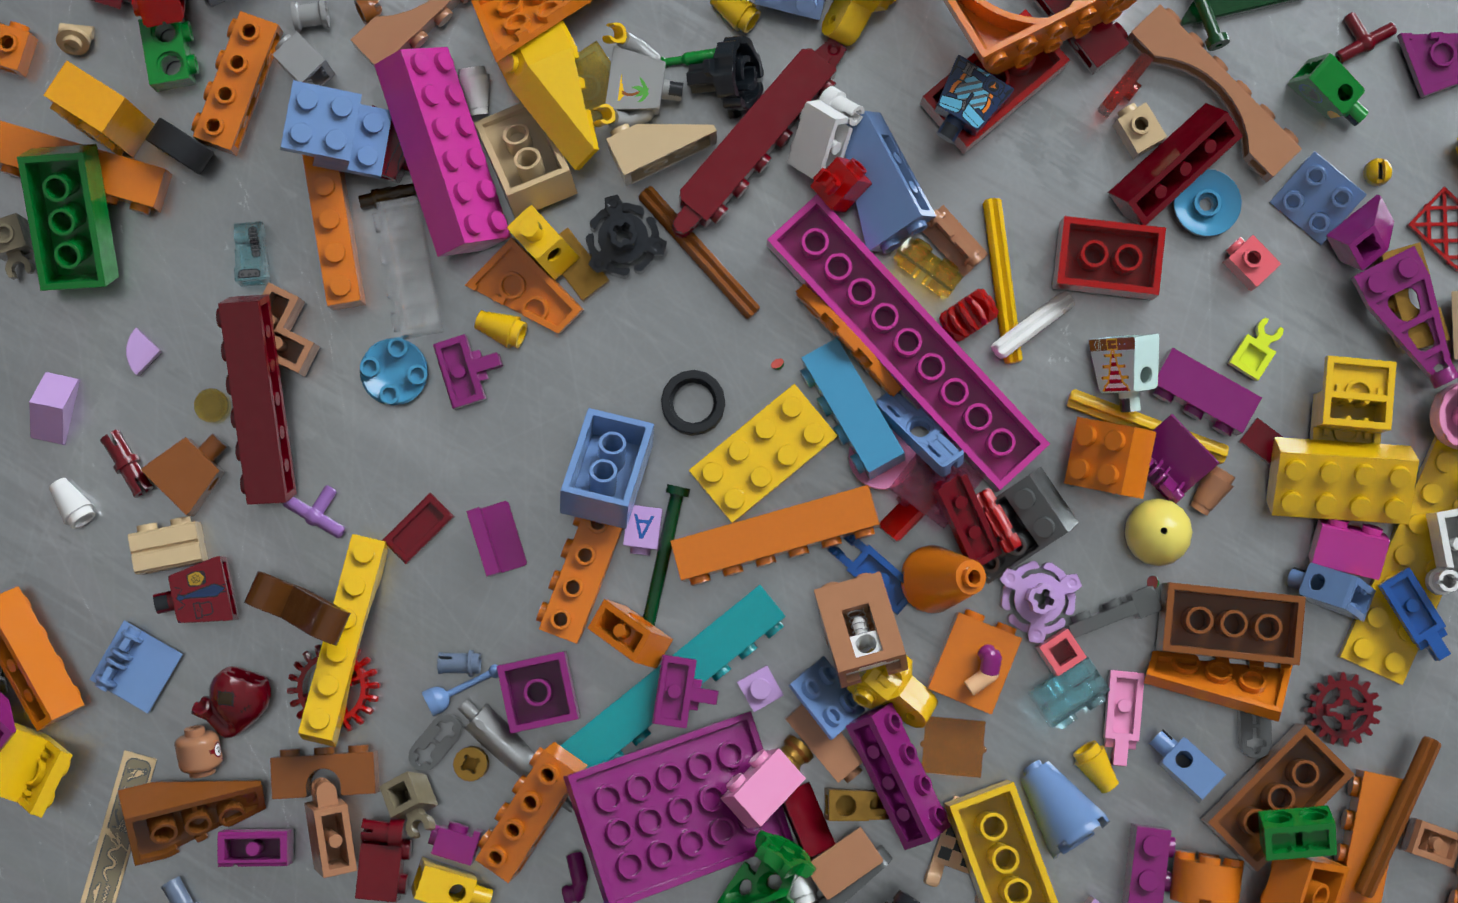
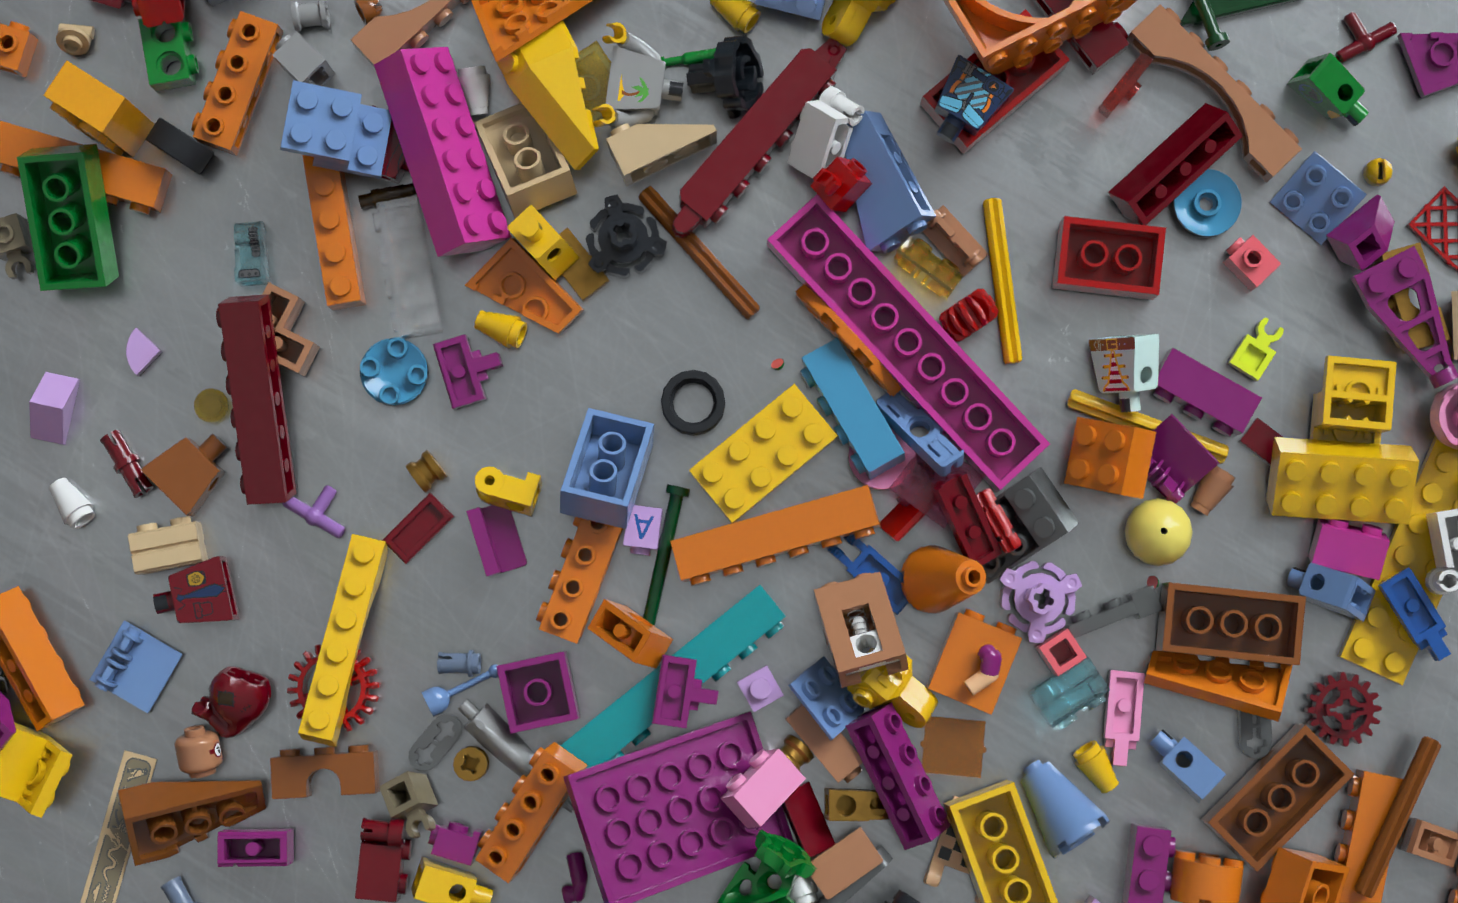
reddish brown beam [244,571,351,646] -> none
nougat brick [304,777,357,878] -> none
white axle [991,291,1075,359] -> none
tan brick [1113,102,1167,159] -> none
green brick [1258,805,1337,861] -> none
none -> pearl gold wheel [405,450,447,493]
none -> yellow leg [475,466,542,517]

